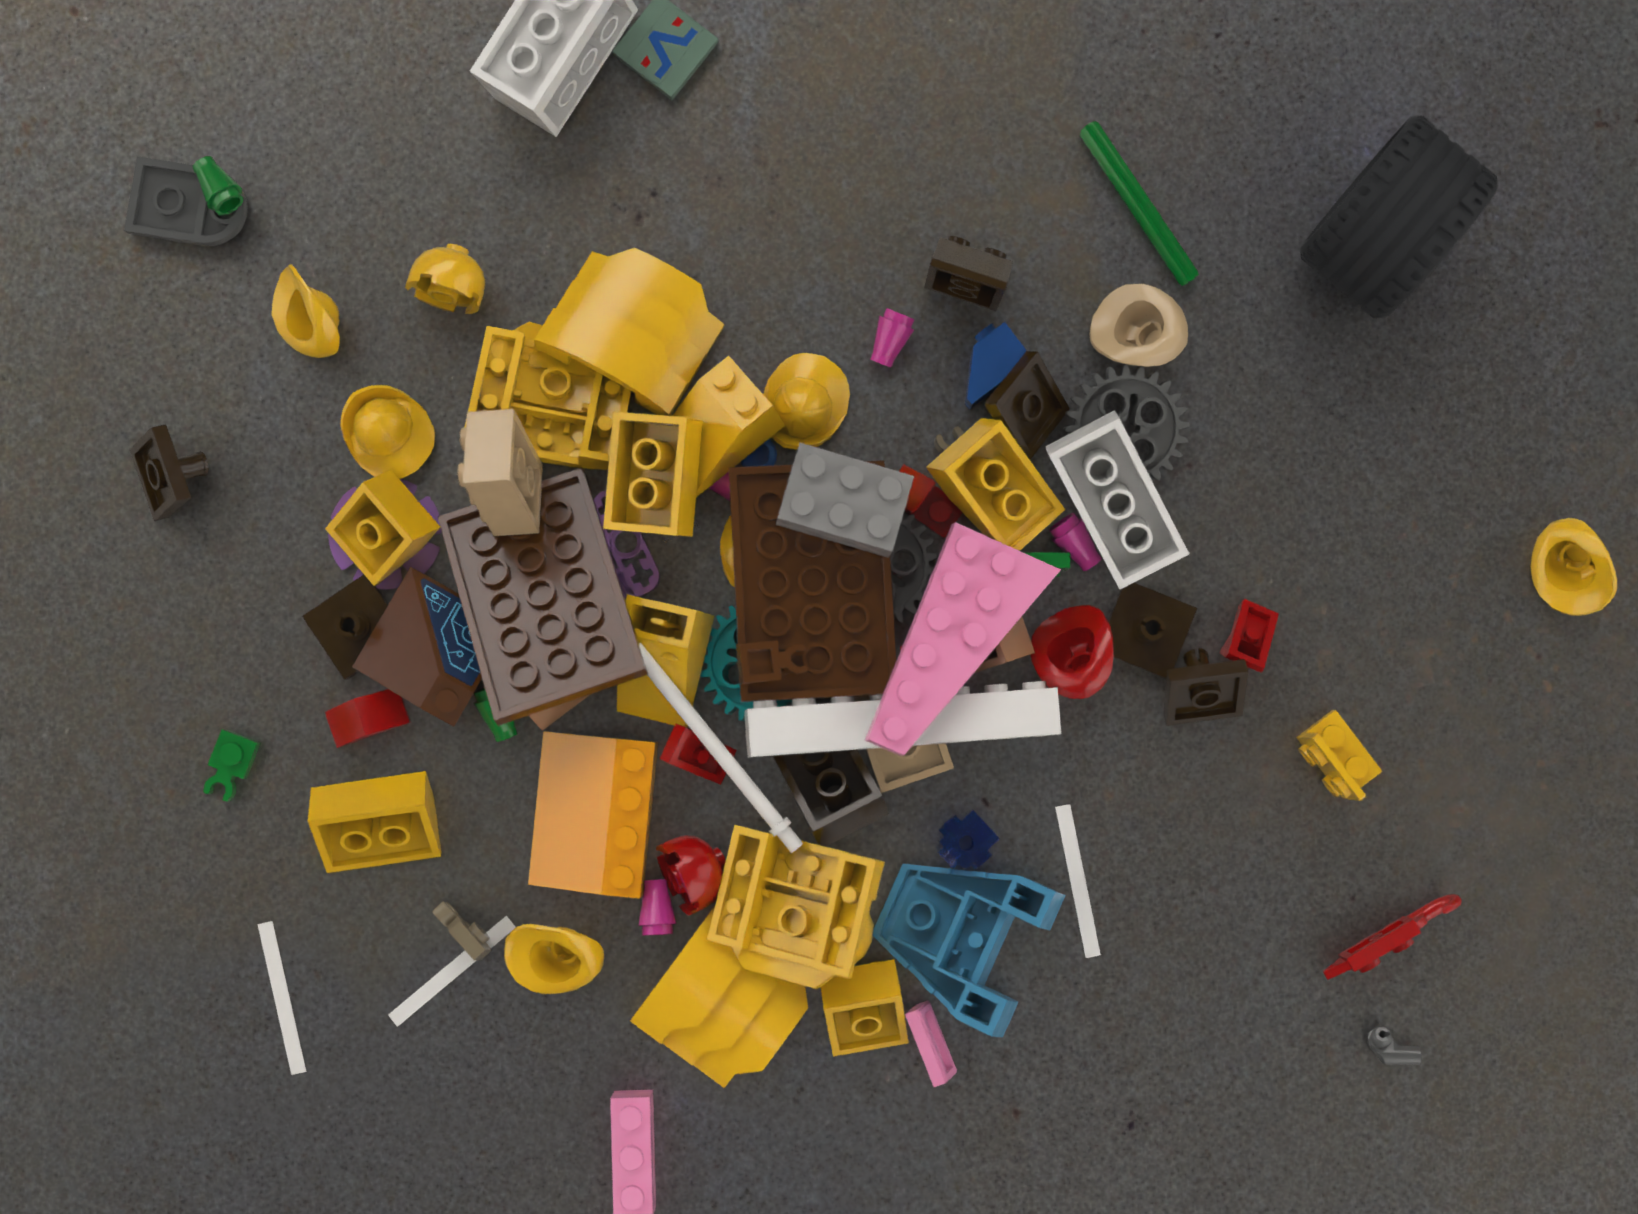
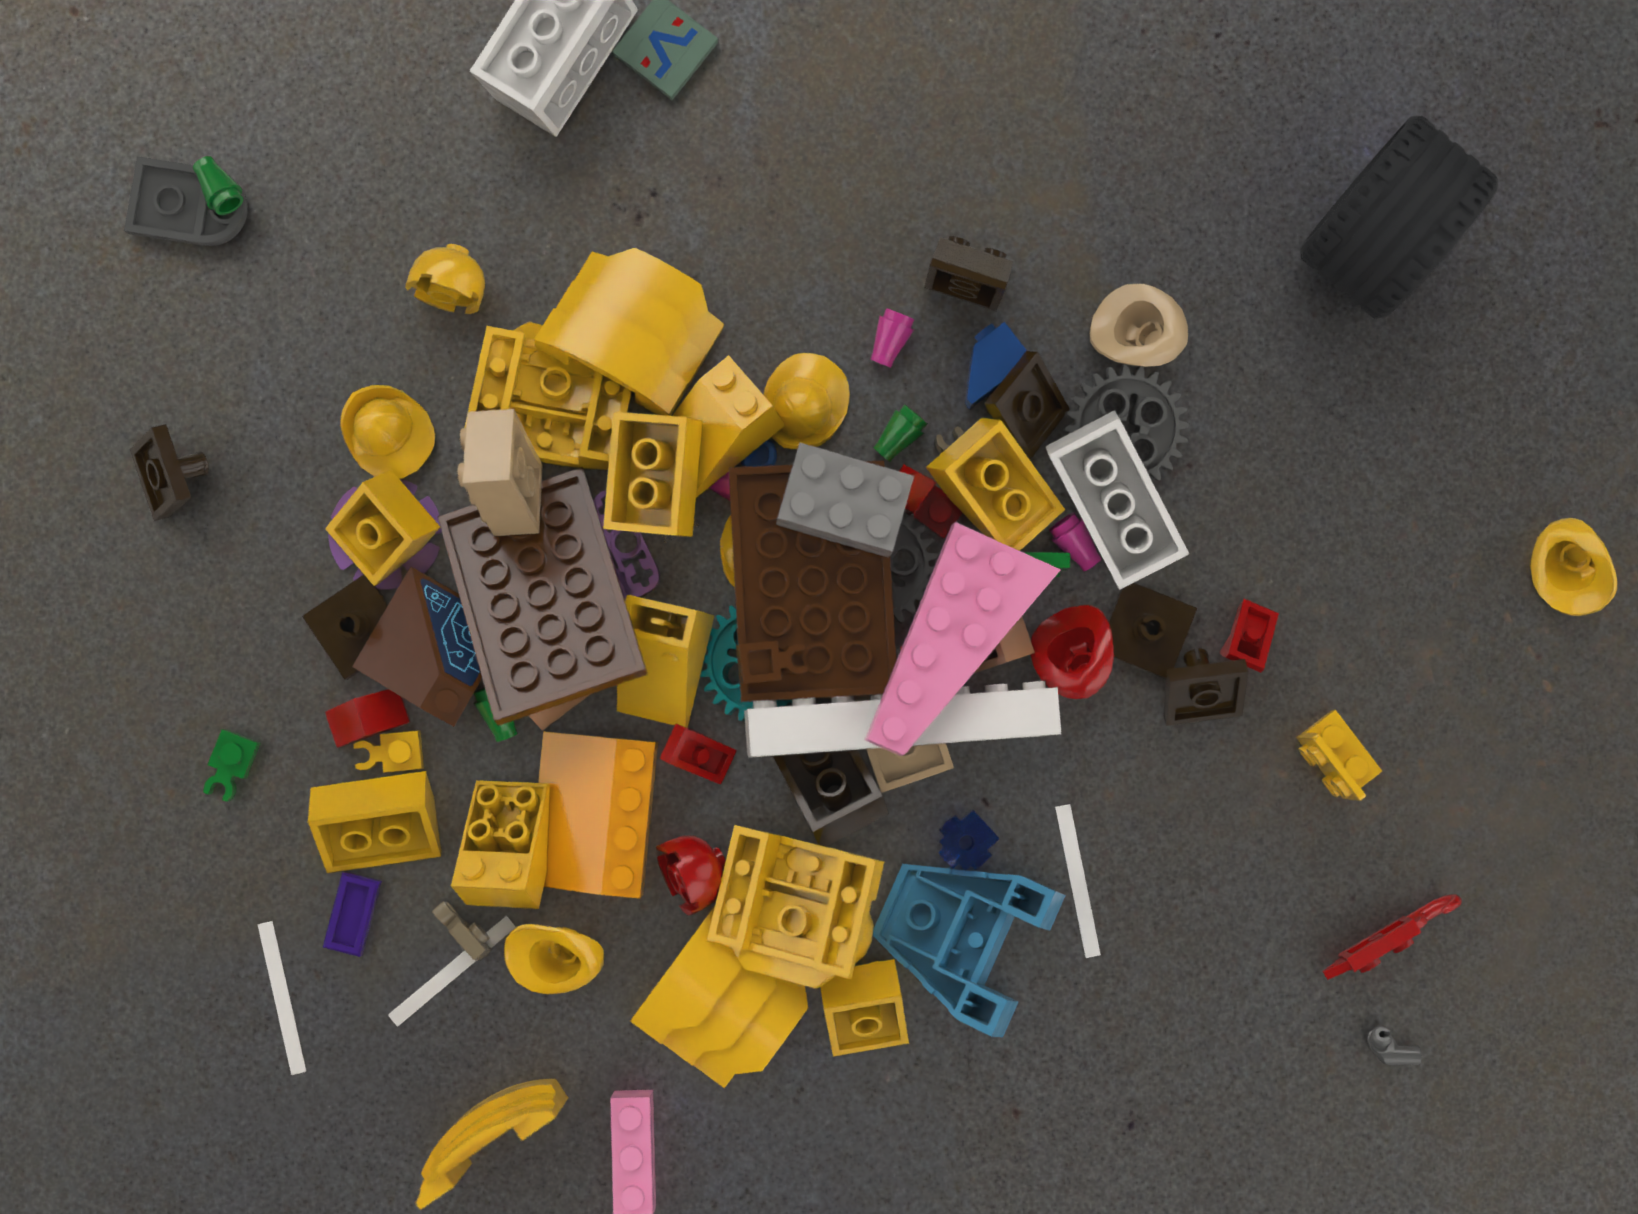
yellow hat [272,264,340,358] -> none
dark pink cone [638,879,677,936] -> none
white bar [639,643,803,853] -> none
bright pink tile [905,1001,957,1087] -> none
green axle [1080,121,1199,286] -> none
none -> dark purple tile [323,871,382,957]
none -> yellow plate [353,730,424,773]
none -> yellow slope [416,1079,568,1210]
none -> yellow slope [451,780,550,909]
none -> green cone [873,404,928,462]

